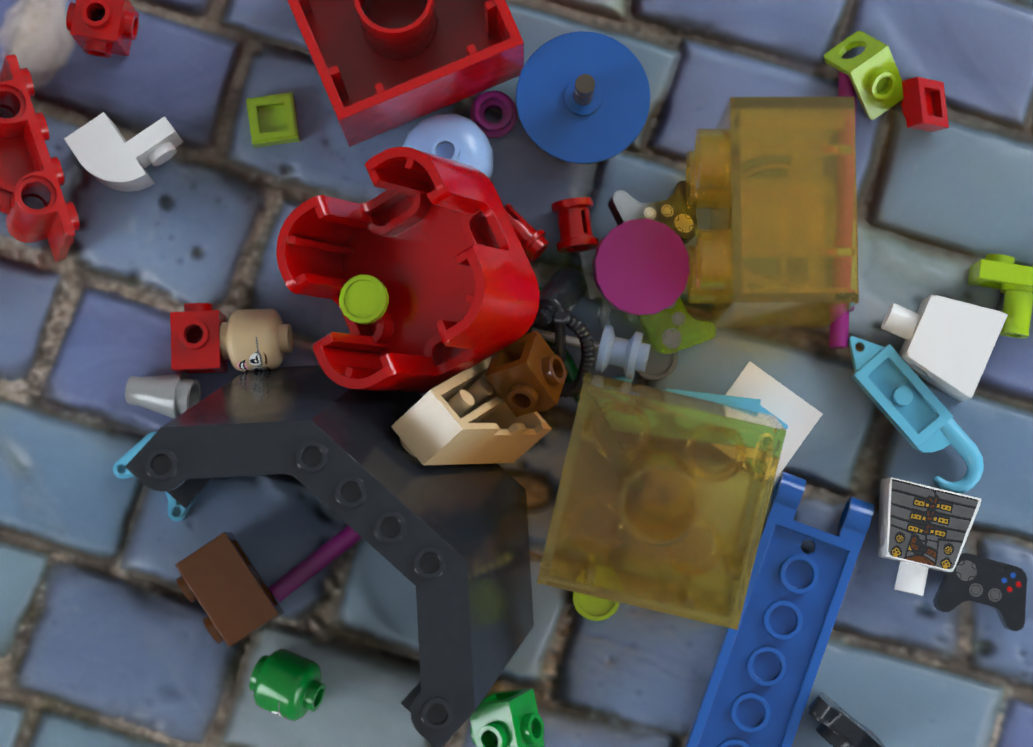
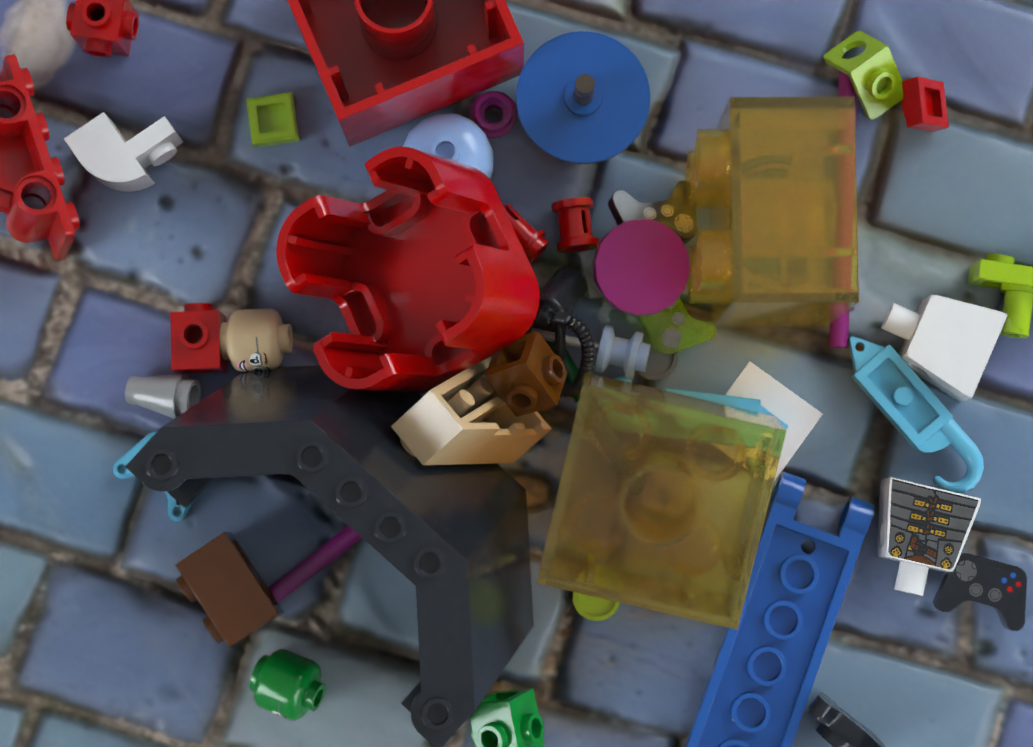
lime piece [339,274,389,324] -> none

